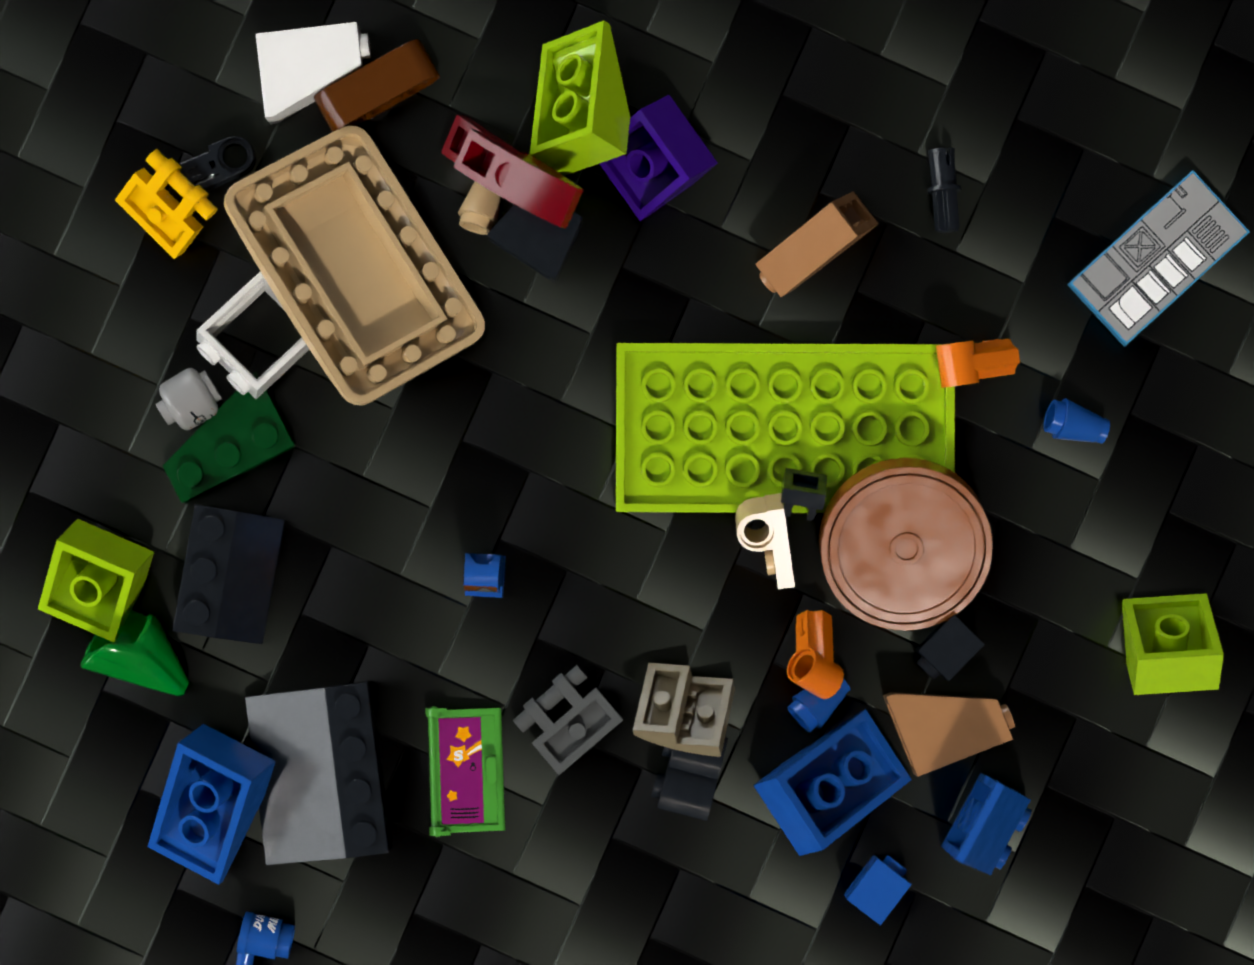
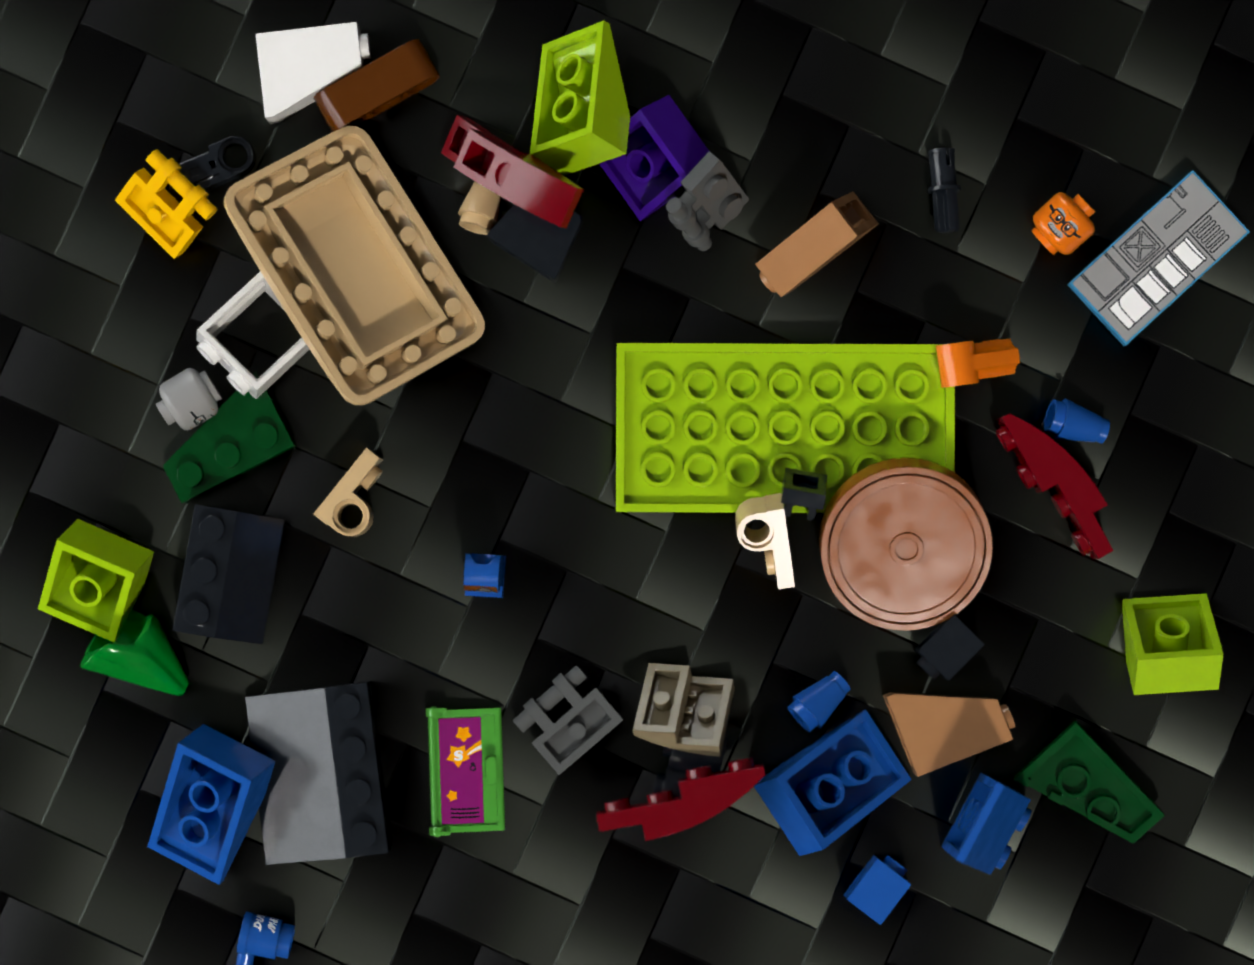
orange piece [787,610,844,699] -> none
none -> tan plate [314,448,383,537]
none -> dark red slope [596,758,765,841]
none -> dark grey plate [666,152,750,251]
none -> dark red slope [995,413,1114,559]
none -> dark green wing [1014,720,1165,844]
none -> orange head [1031,192,1095,255]

